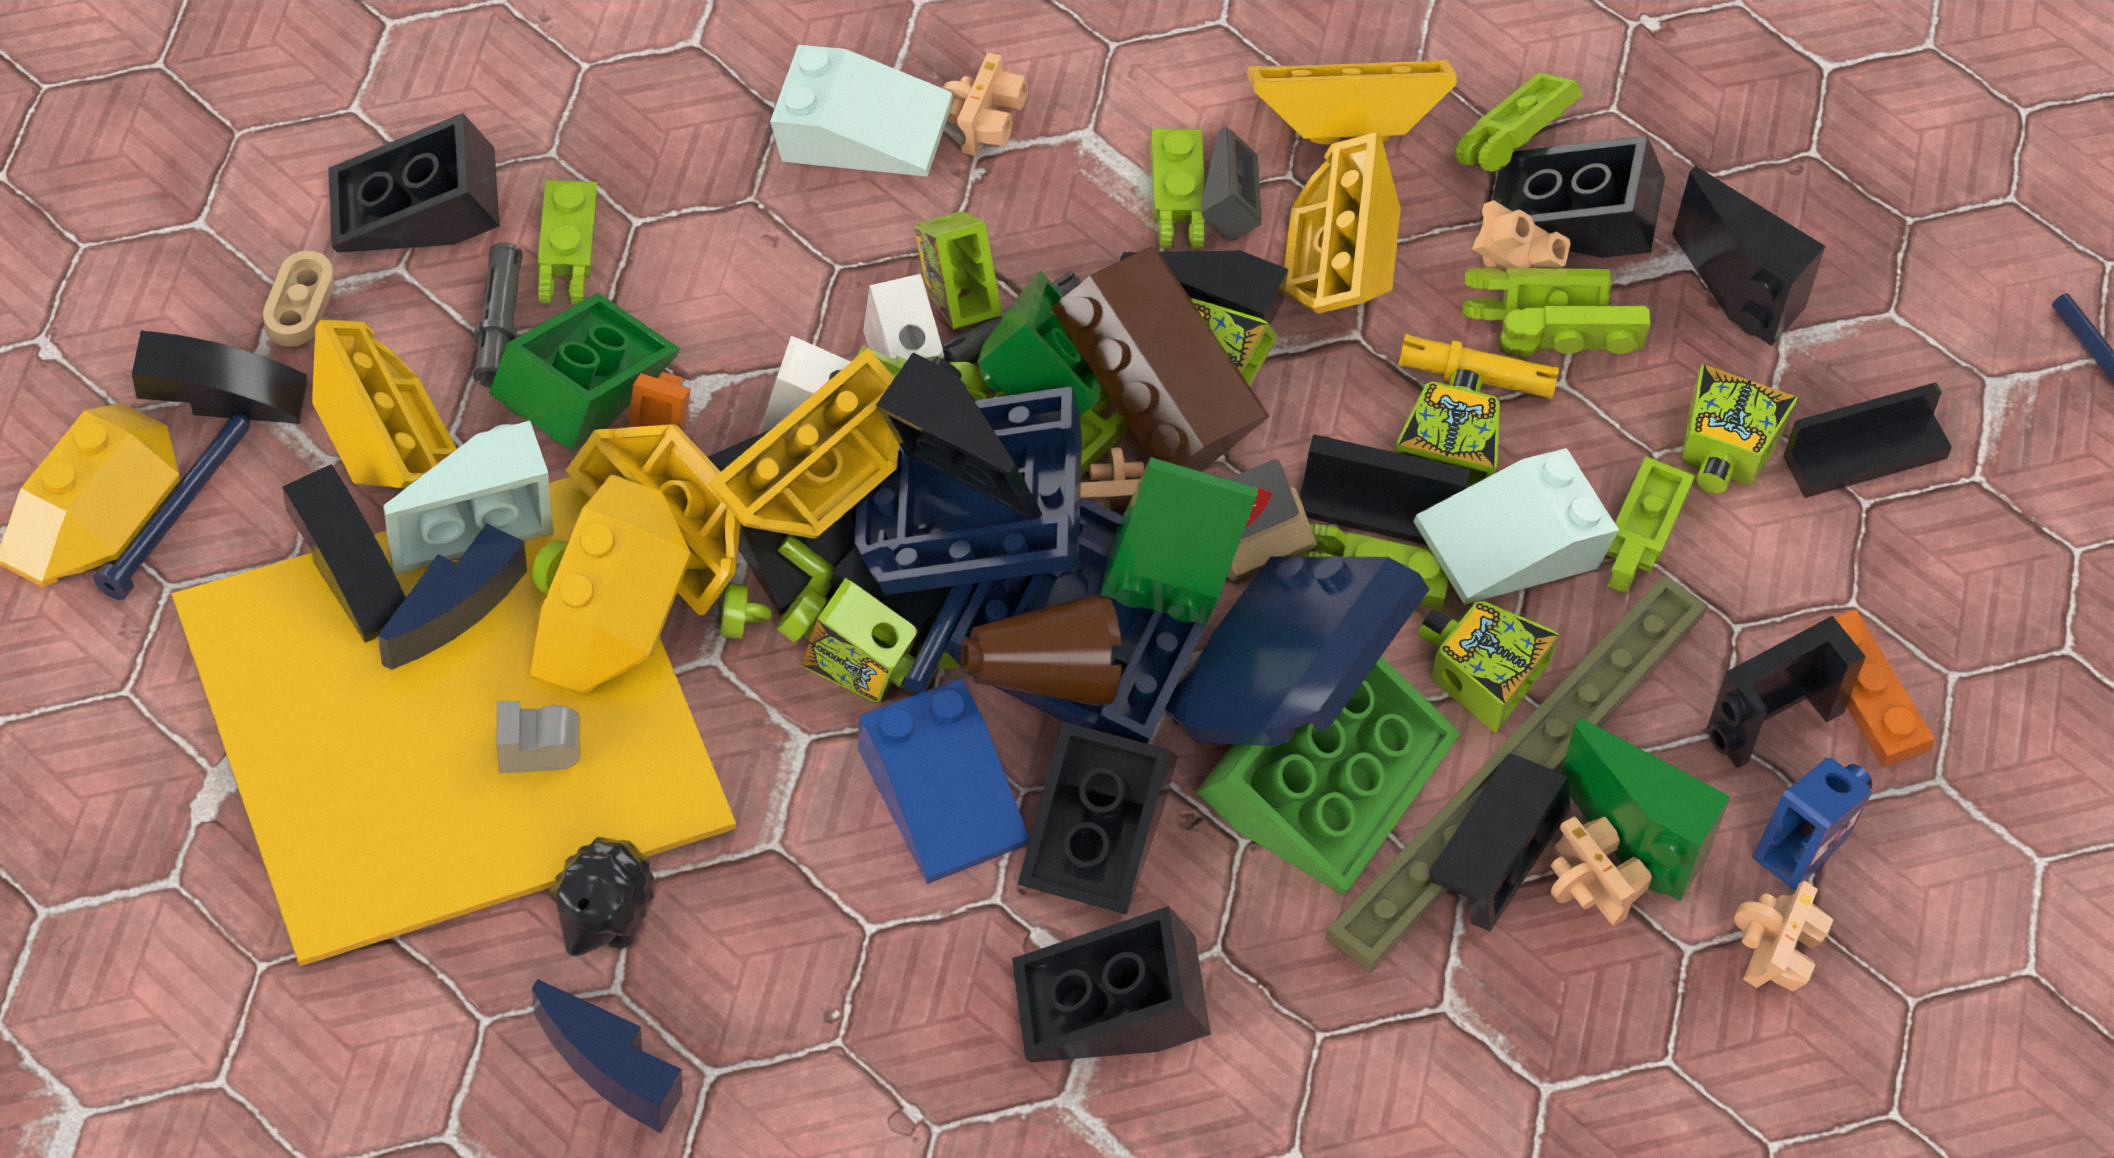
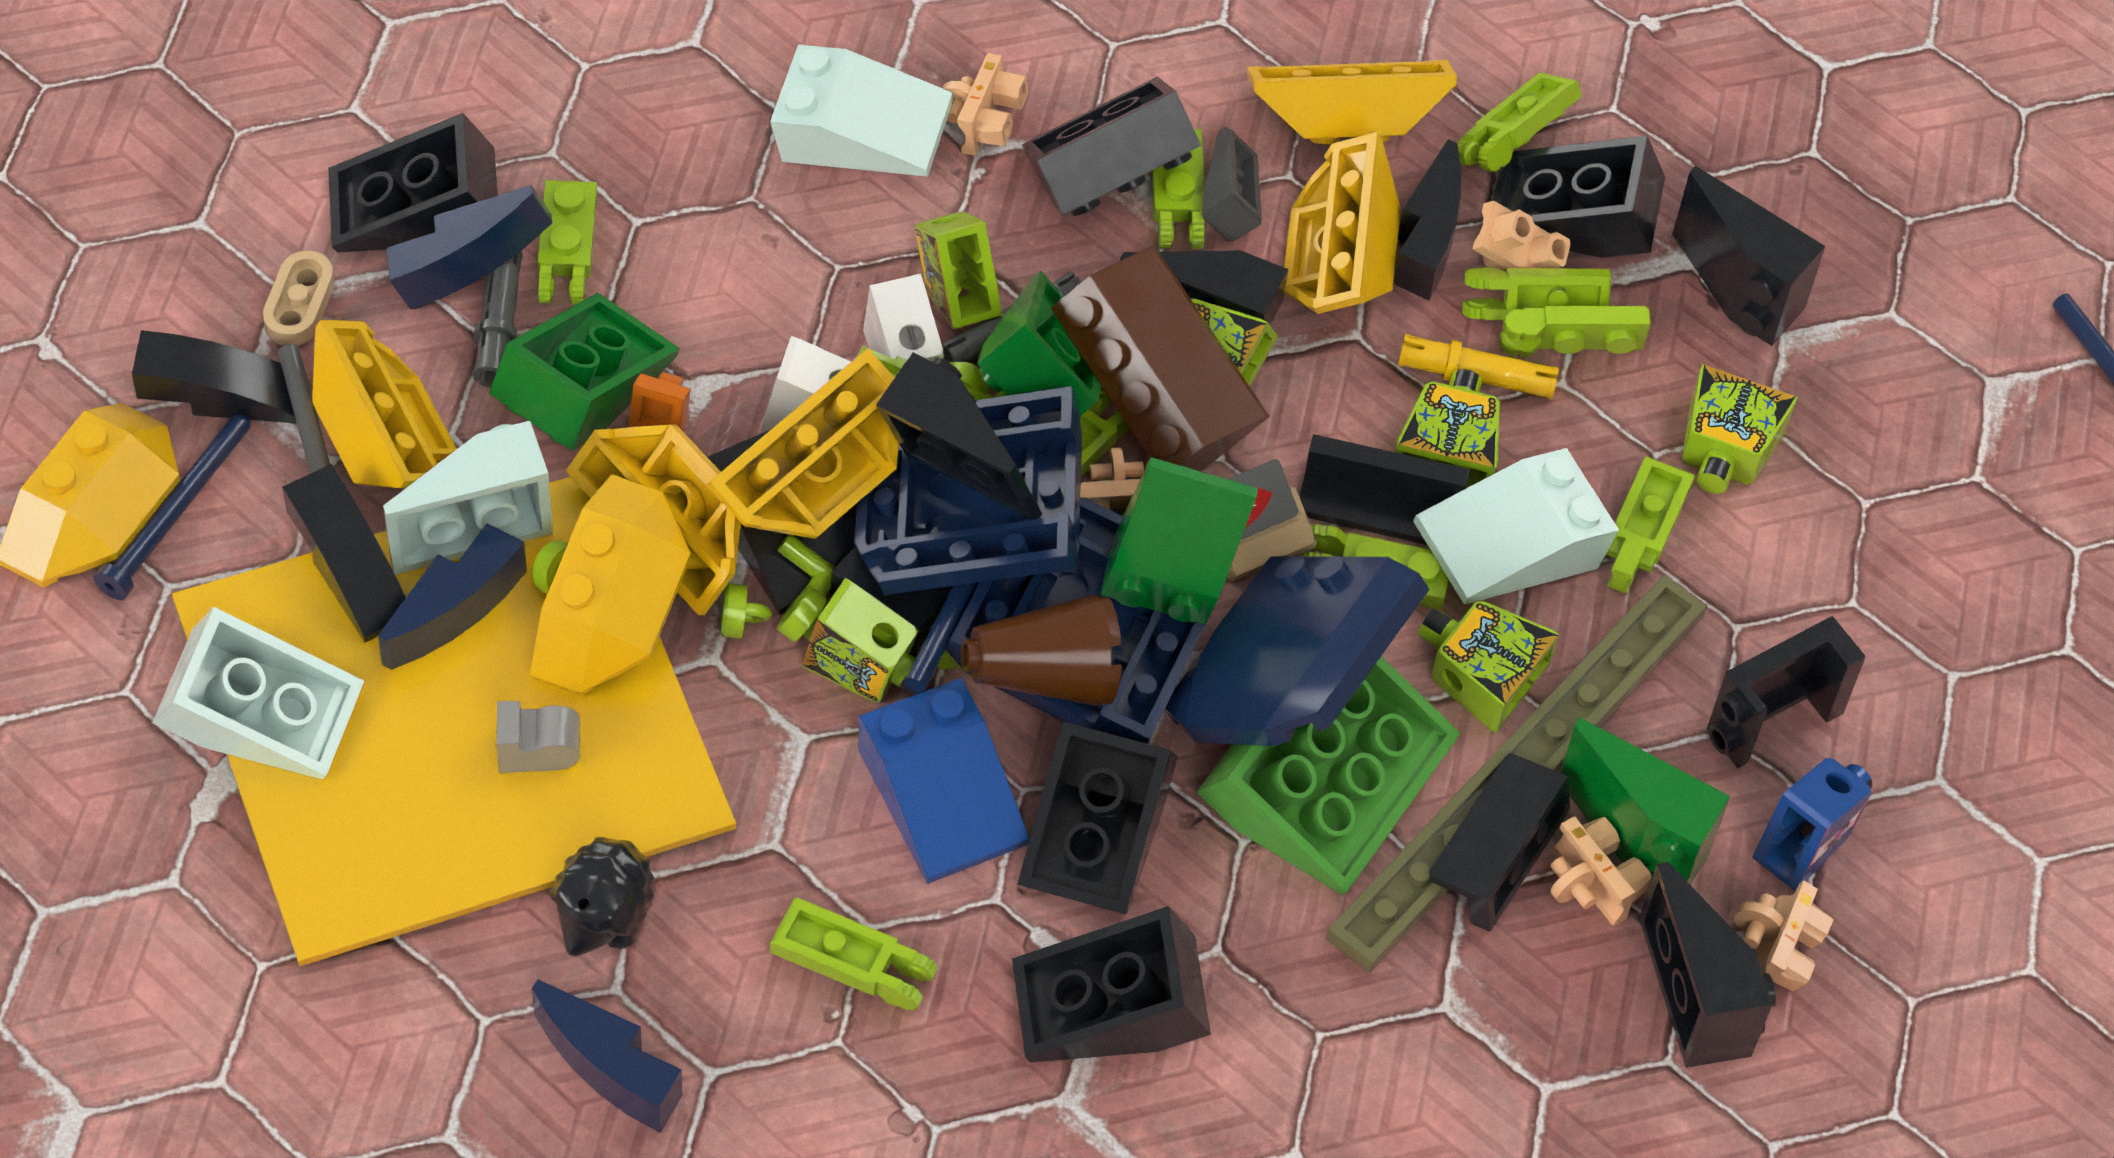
black panel [1783,382,1952,498] -> none
orange plate [1808,609,1935,767] -> none
none -> light aqua slope [152,607,364,780]
none -> dark grey bar [278,344,330,474]
none -> dark blue slope [387,185,553,310]
none -> lime hinge [770,897,938,1011]
none -> slope [1022,76,1201,216]
none -> black slope [1393,139,1461,301]
none -> black slope [1639,862,1776,1068]

